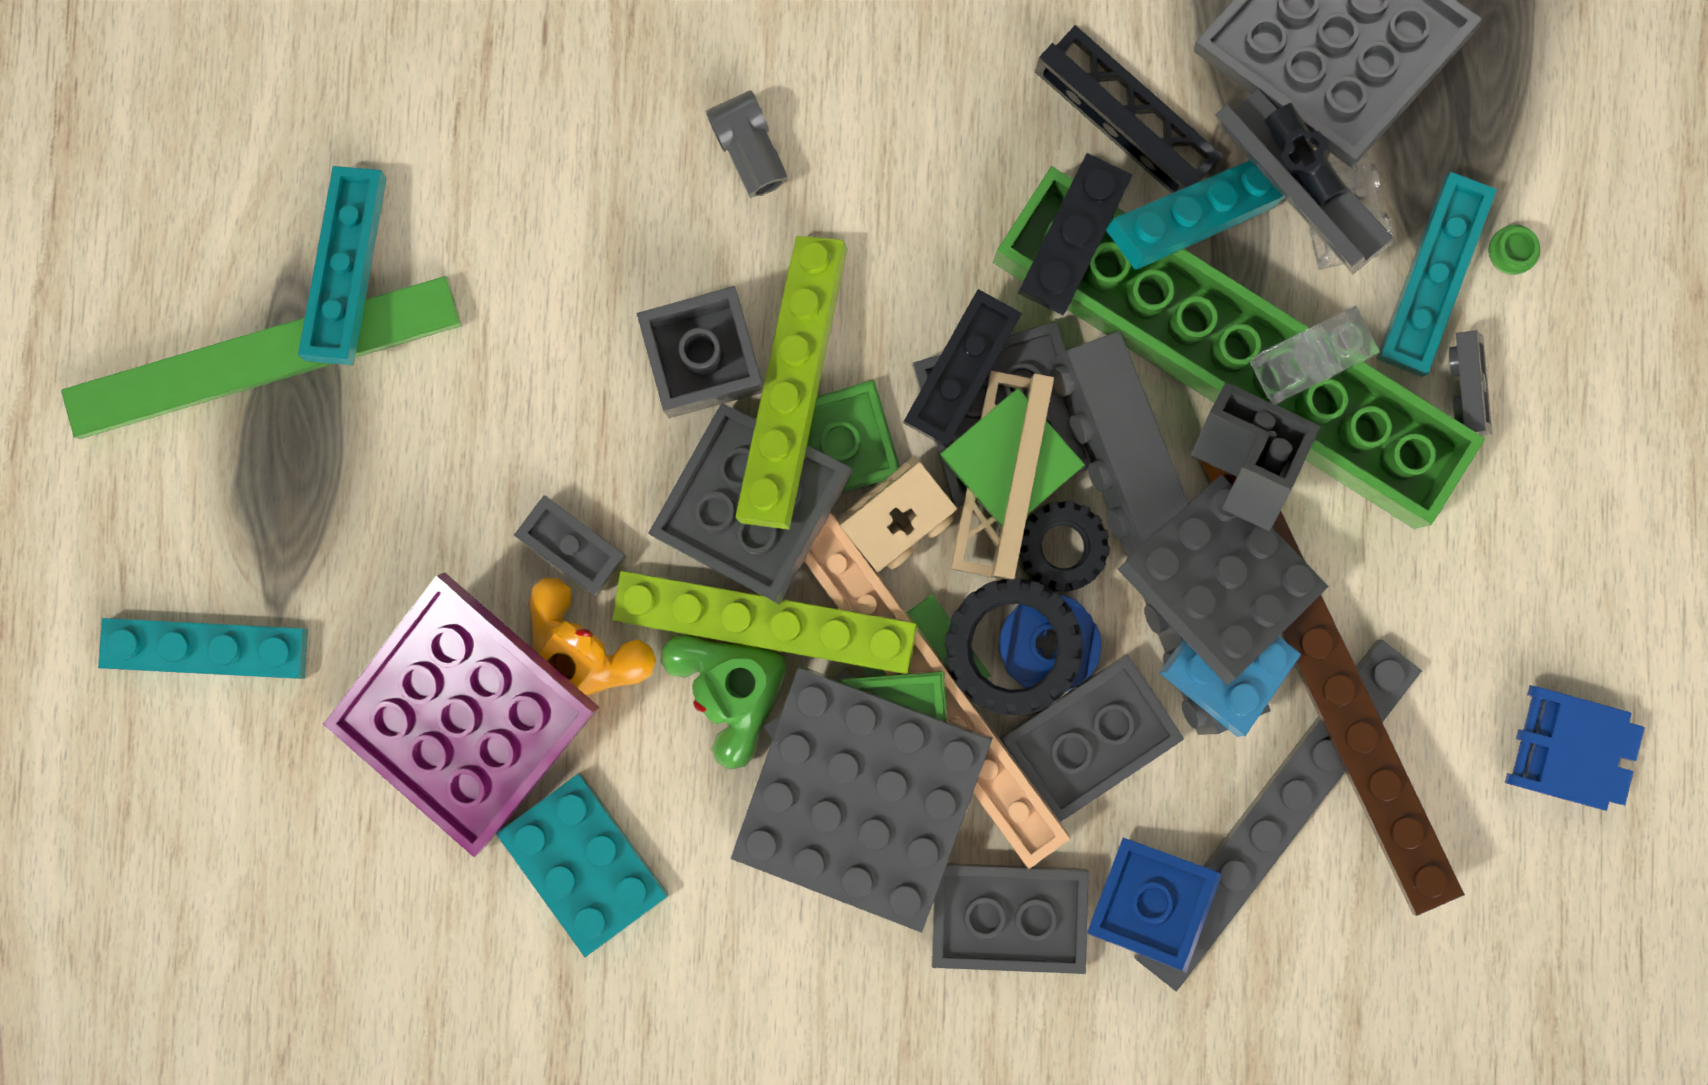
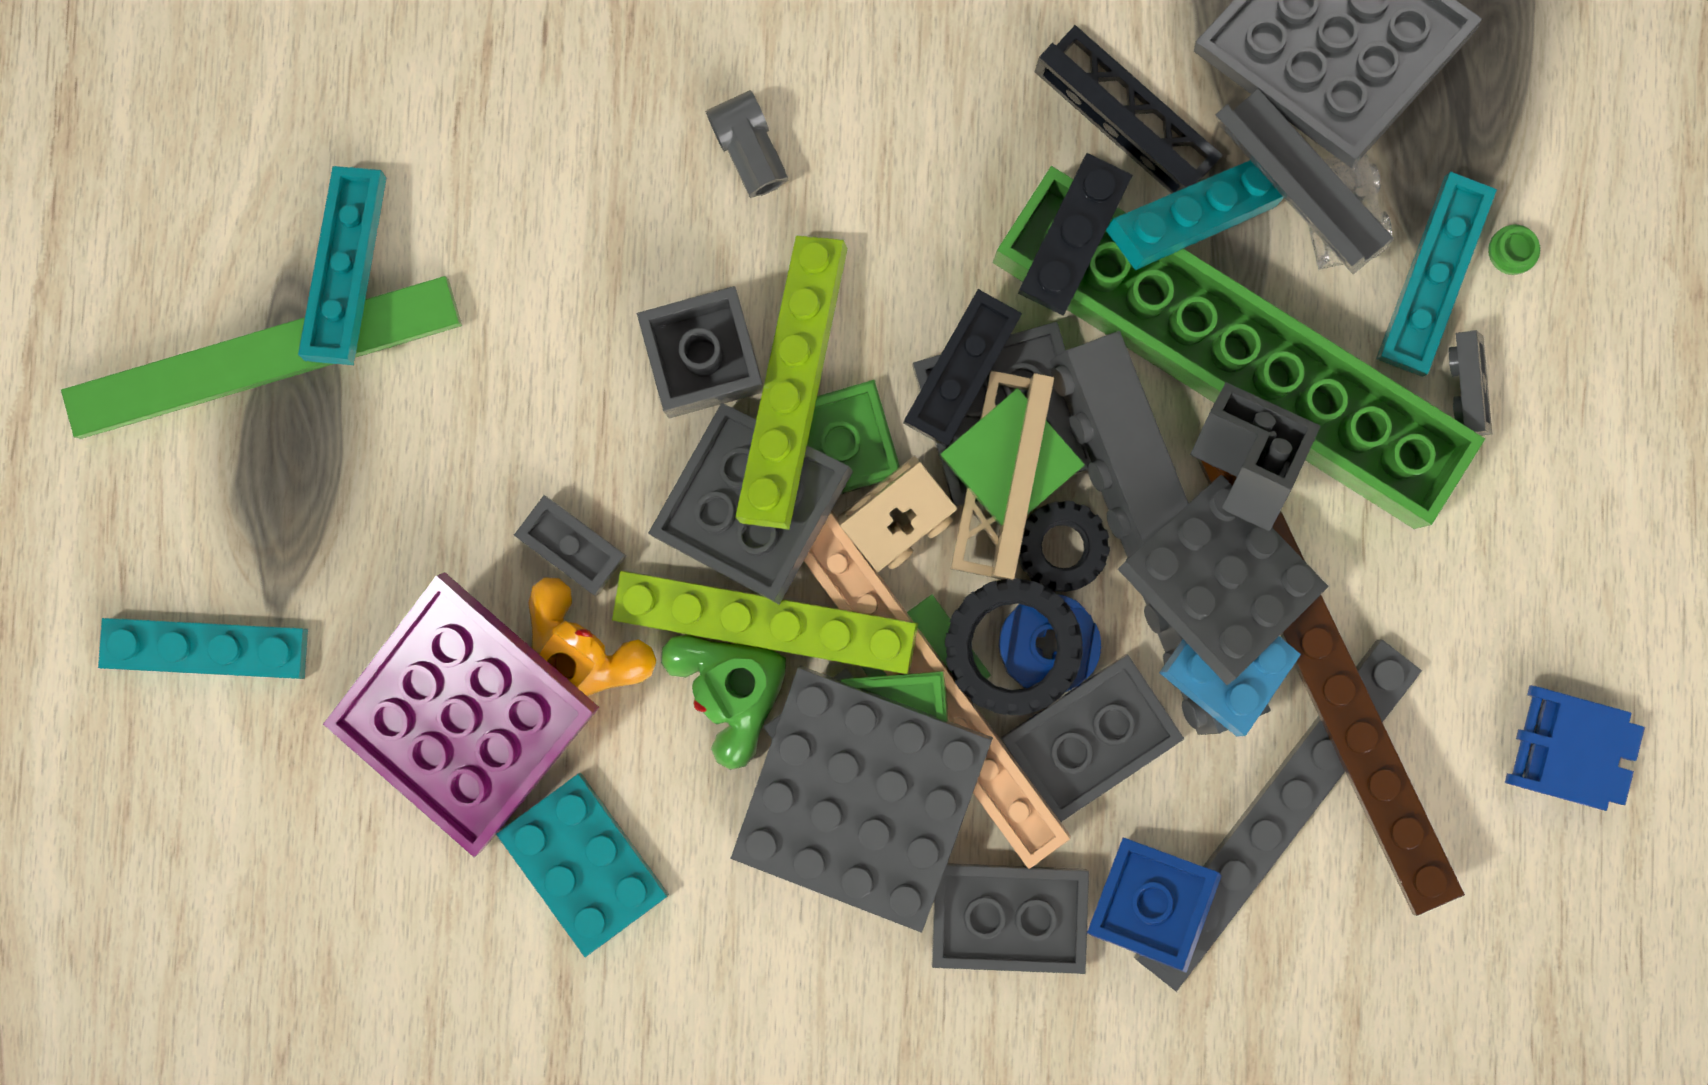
clear brick [1249,306,1380,405] -> none
black axle [1264,103,1347,208] -> none

